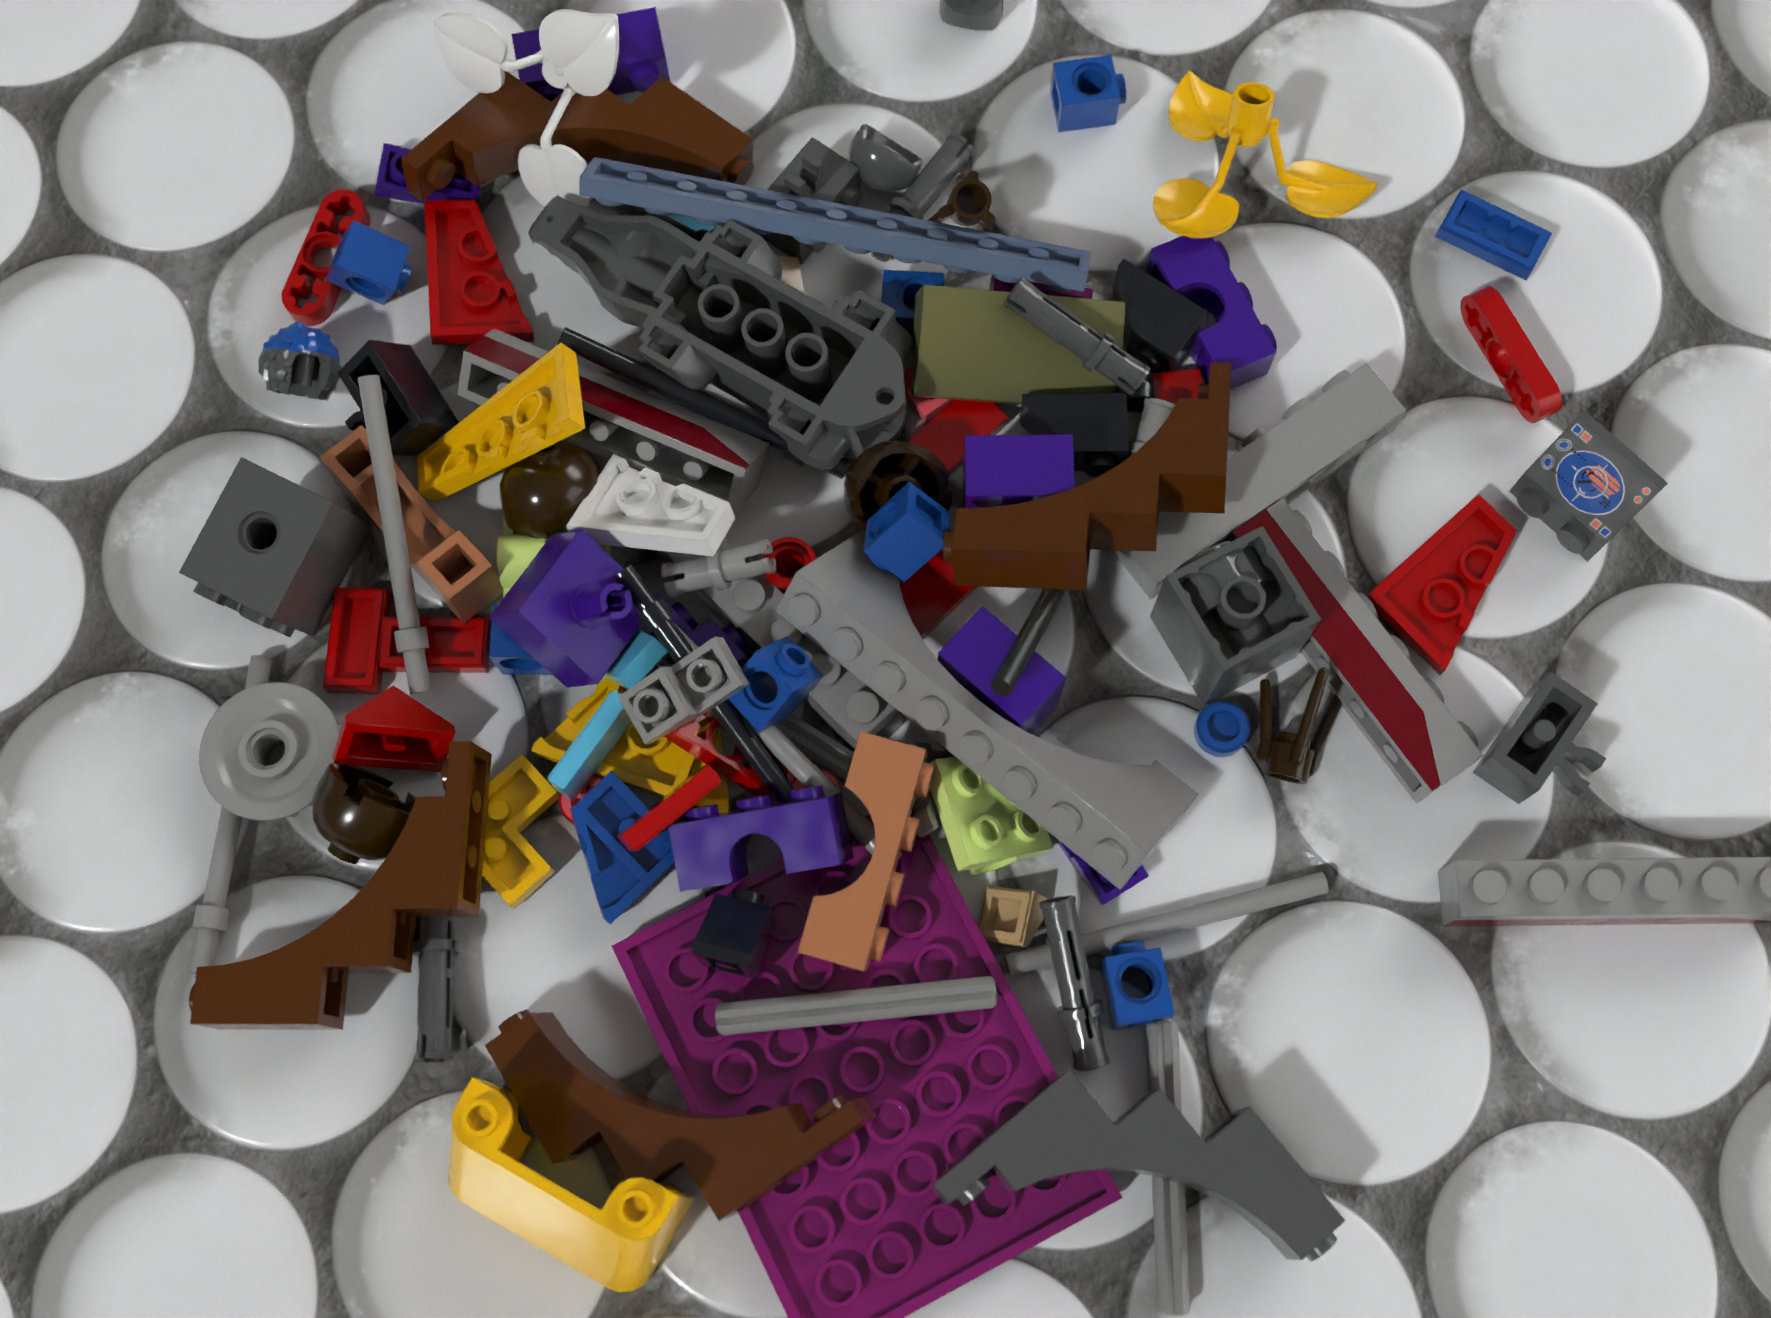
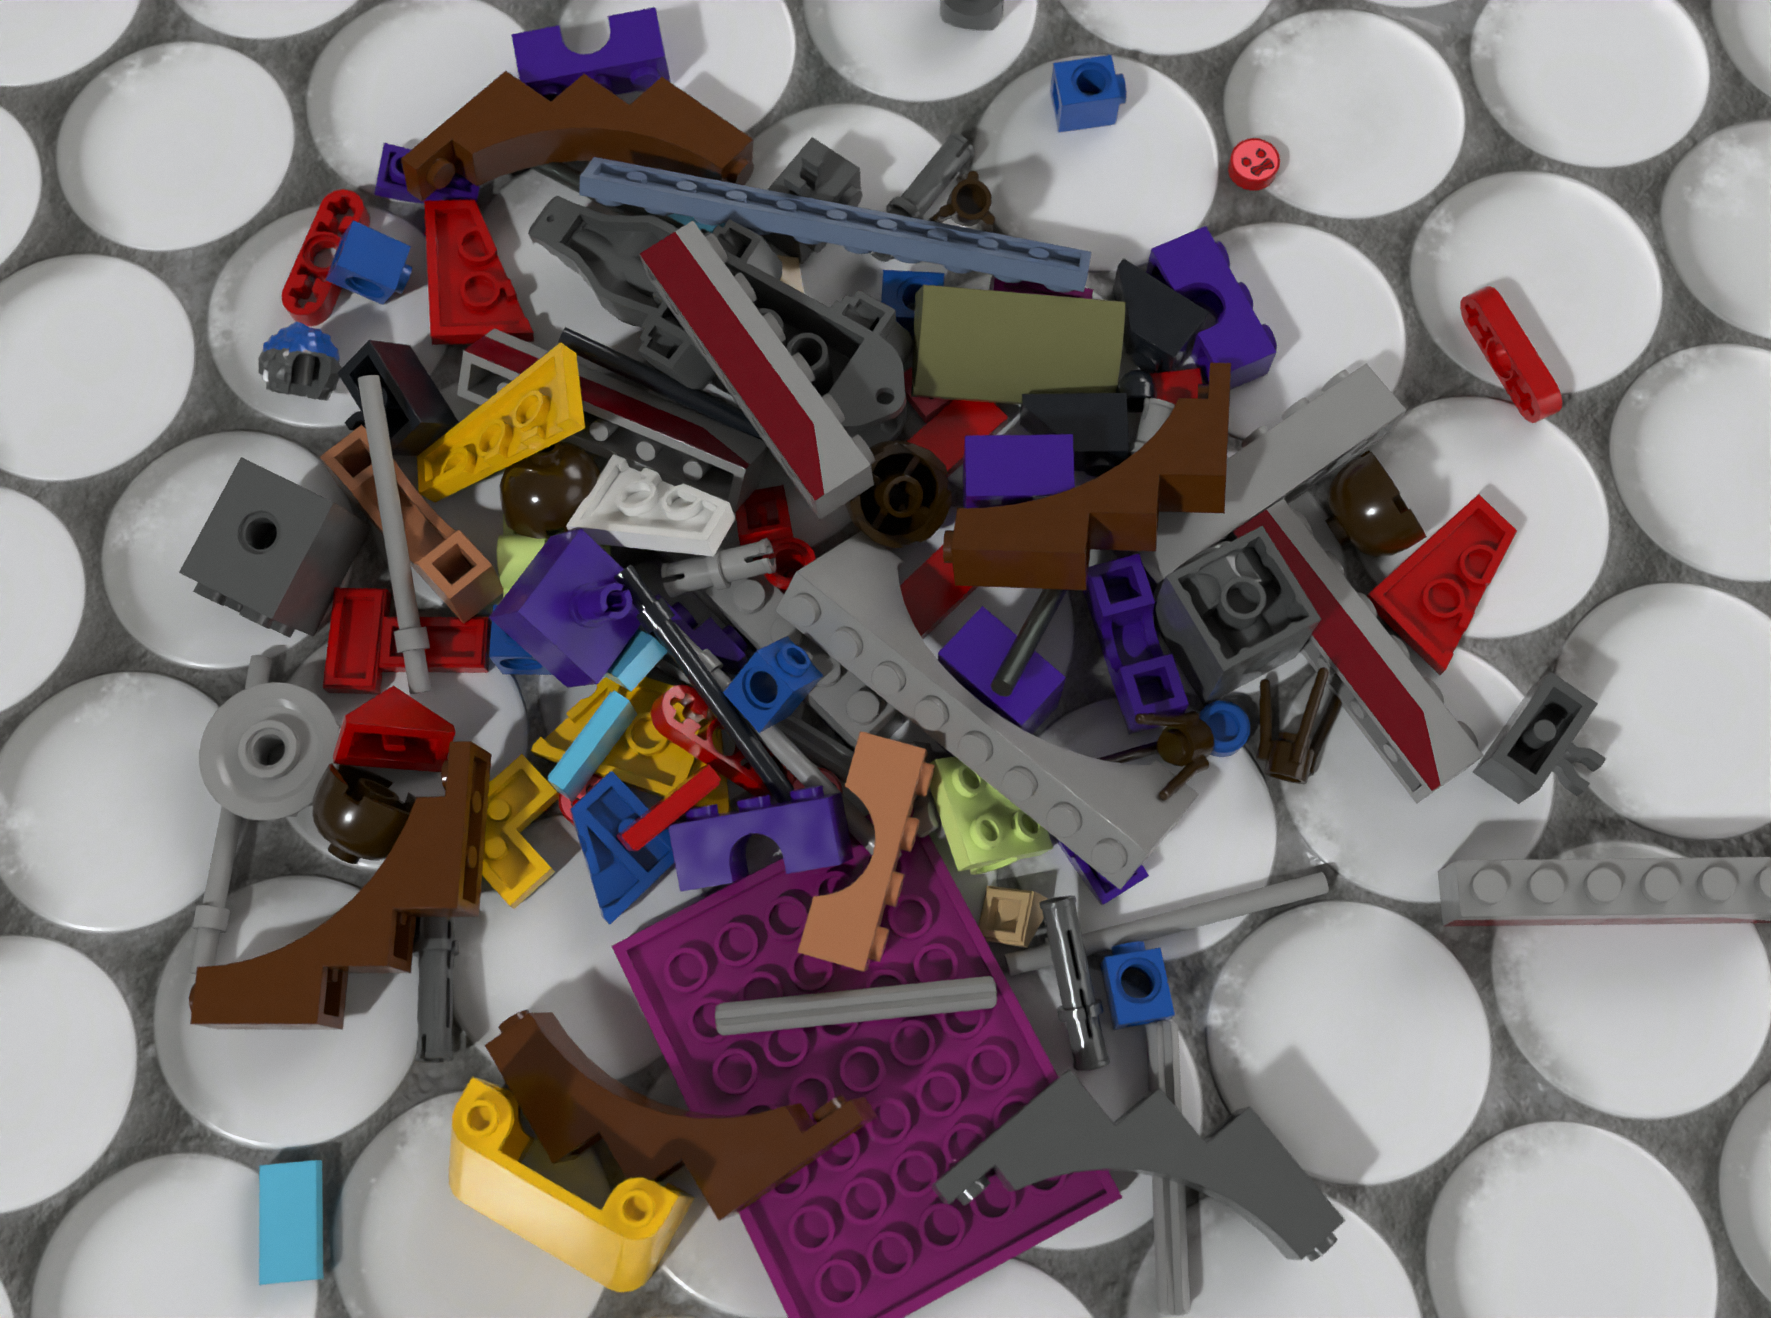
white plant [433,9,619,208] -> none
light grey slope [618,637,750,744] -> none
black slope [691,888,775,980] -> none
dark grey hair [849,124,923,193] -> none
blue brick [864,482,950,582] -> none
dark grey pin [1003,277,1151,396] -> none
yellow plant [1153,71,1378,238] -> none
blue plate [1435,189,1552,280] -> none
dark grey slope [1509,410,1668,562] -> none
none -> medium azure tile [259,1160,323,1285]
none -> brick [639,221,875,520]
none -> red slope [735,485,793,561]
none -> dark purple arch [1083,554,1189,735]
none -> dark brown plant [1096,711,1214,800]
none -> tile [1228,138,1280,191]
none -> dark brown cylinder [1325,450,1427,557]

